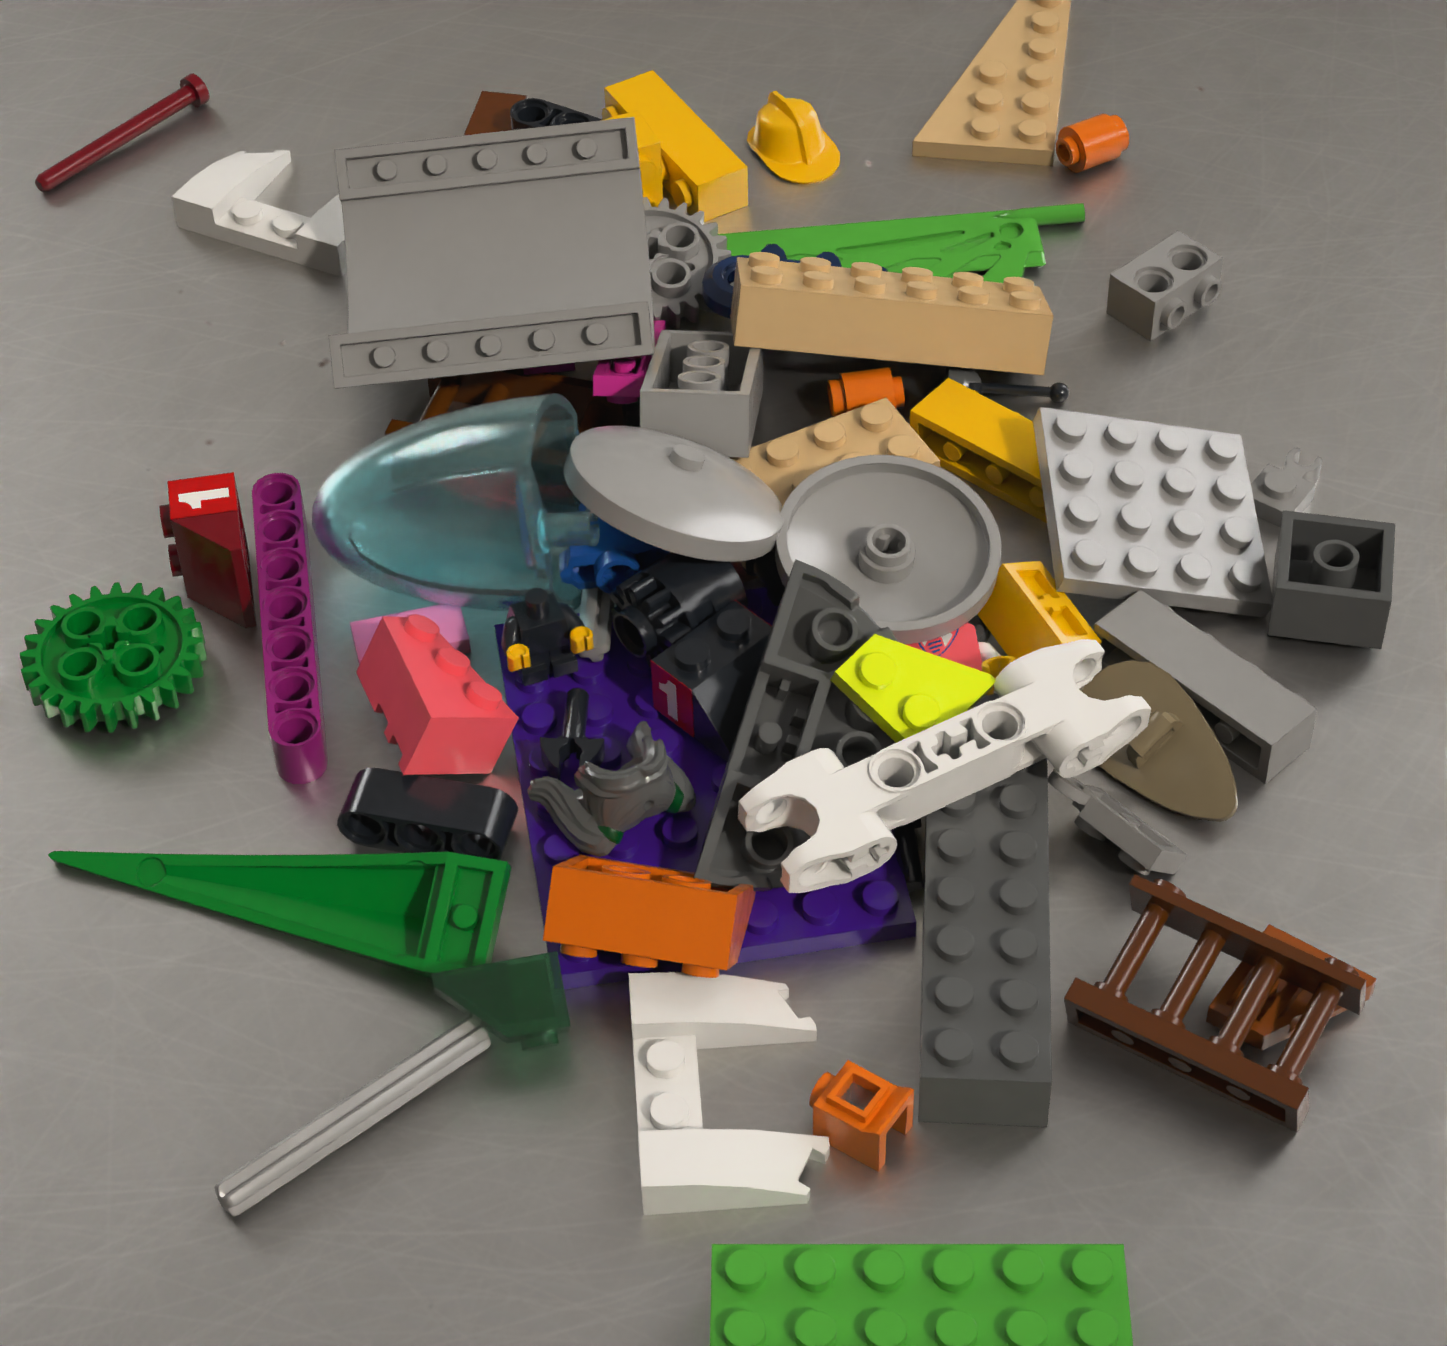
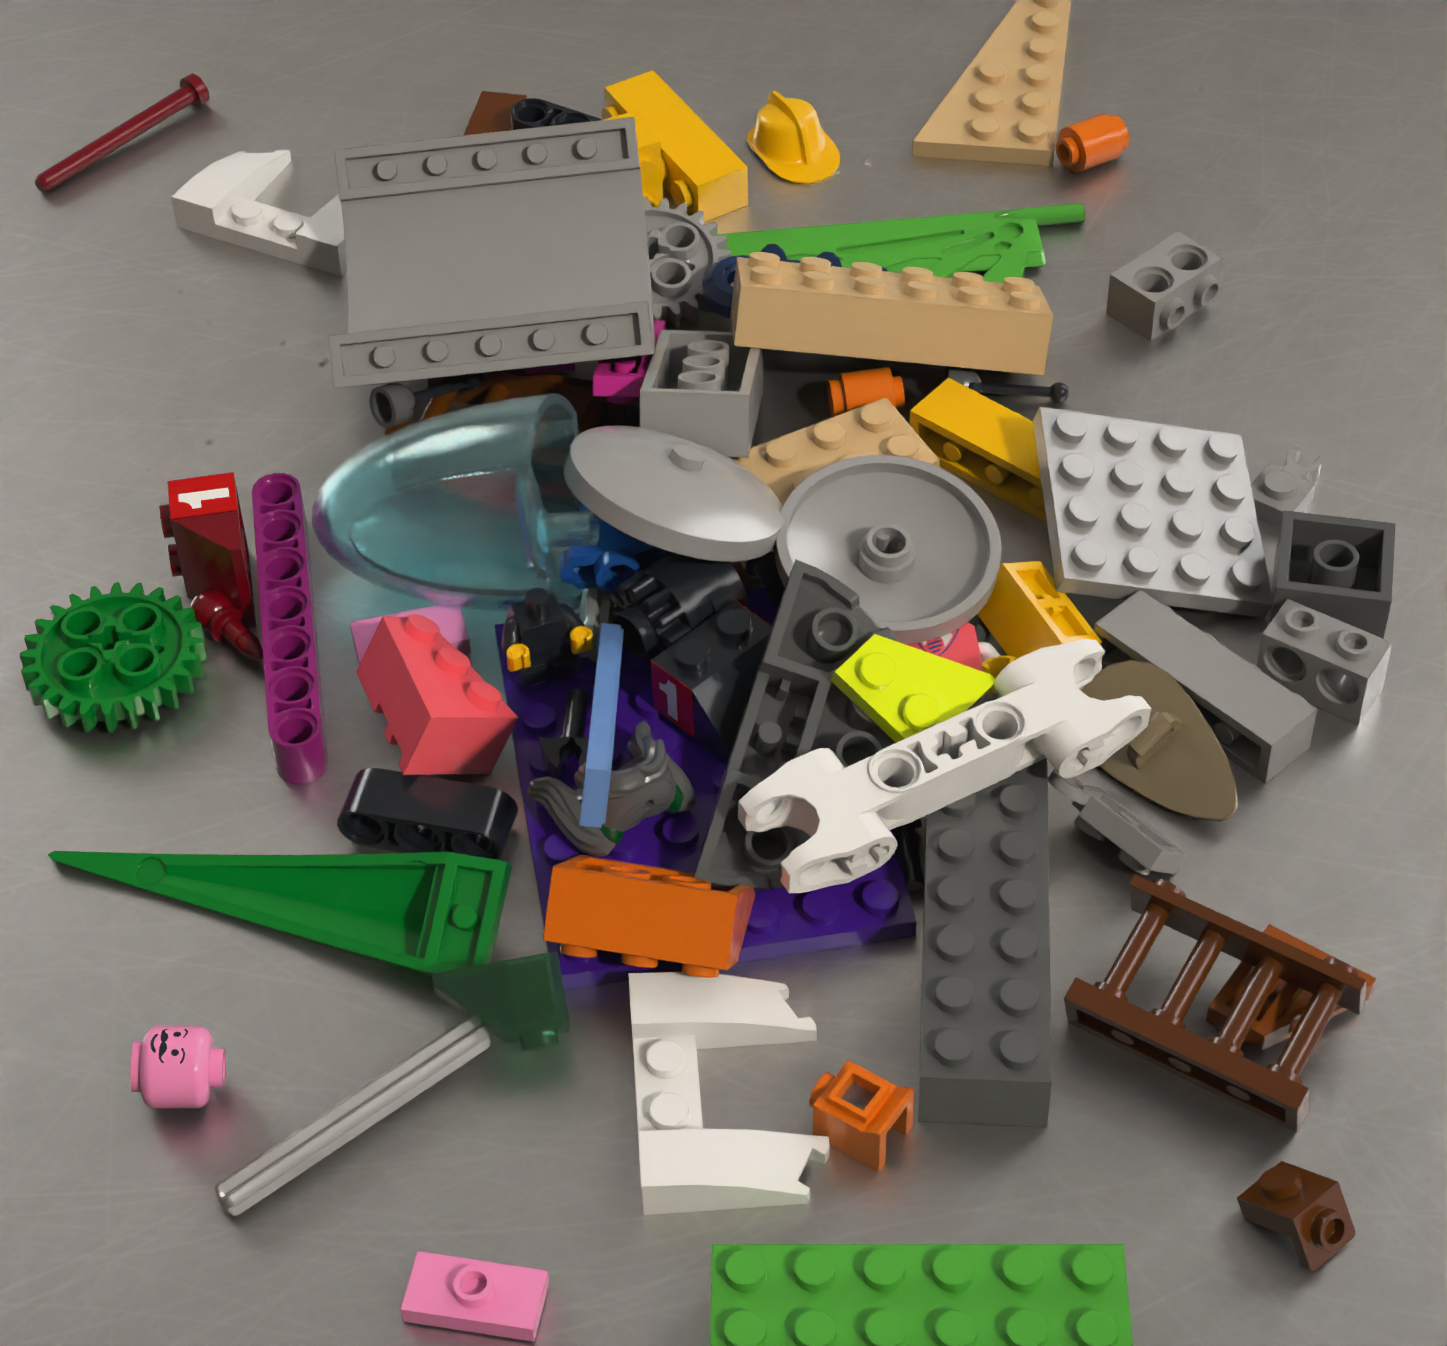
none -> bright pink head [130,1025,226,1109]
none -> dark red bar [191,589,263,660]
none -> dark grey hinge [369,373,484,429]
none -> bright pink plate [400,1251,549,1342]
none -> medium blue tile [579,623,624,828]
none -> reddish brown bracket [1237,1161,1355,1271]
none -> light grey brick [1257,599,1393,725]

